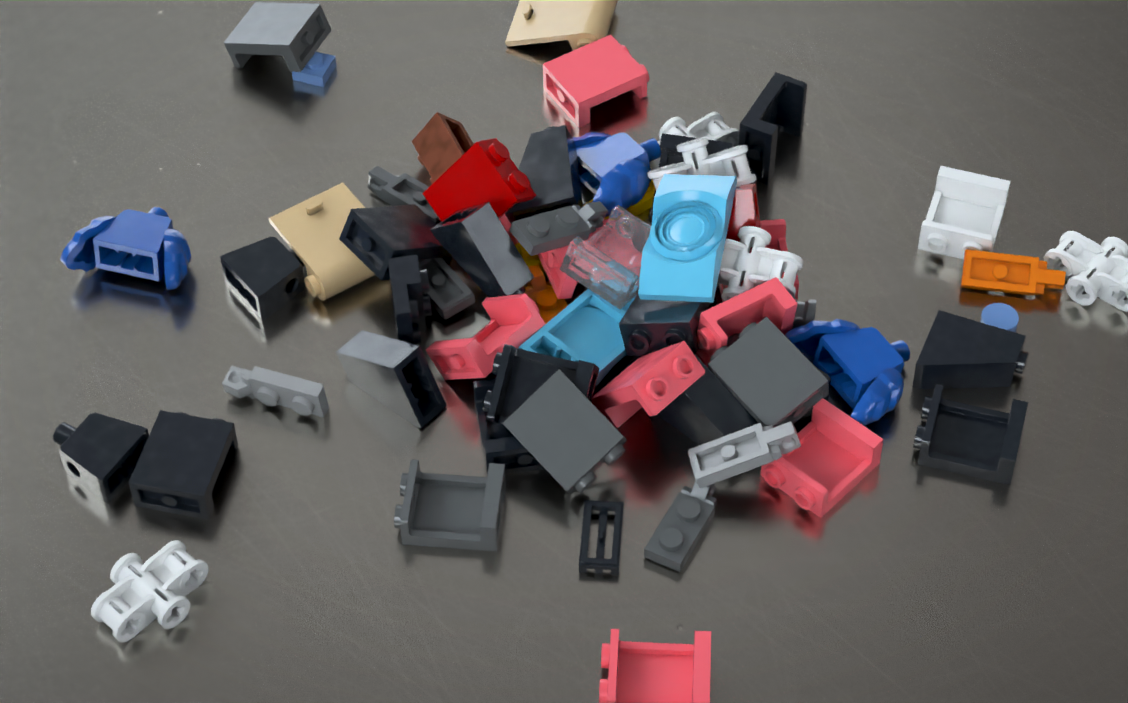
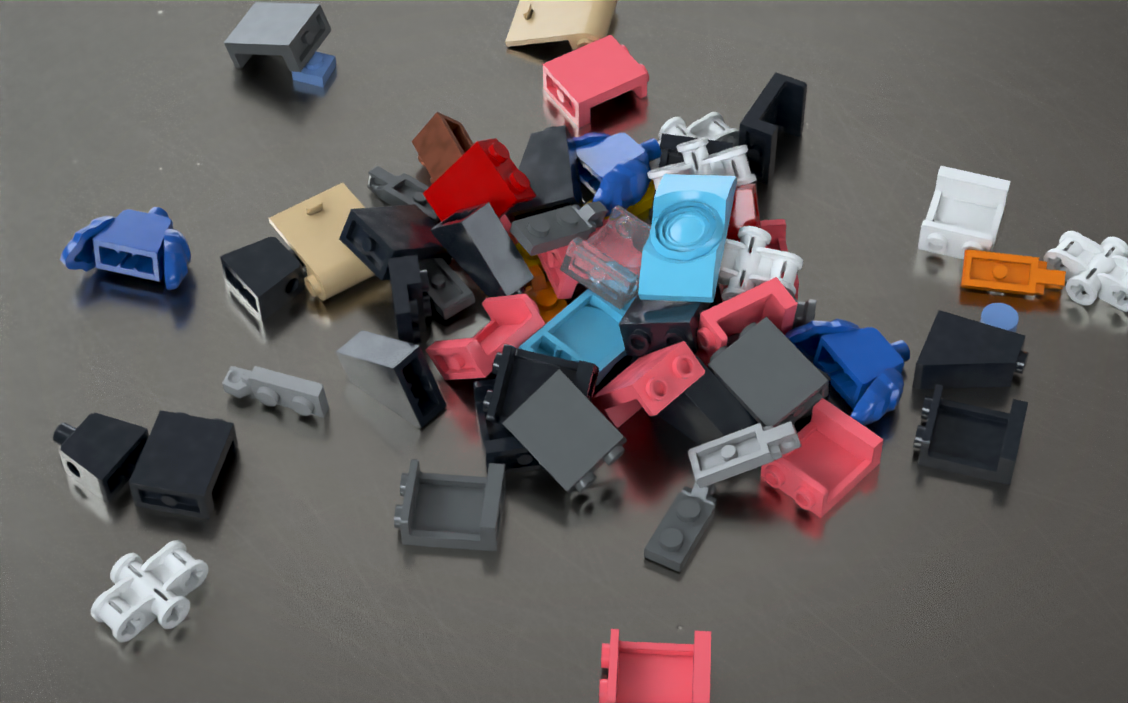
black tile [579,500,624,575] -> none

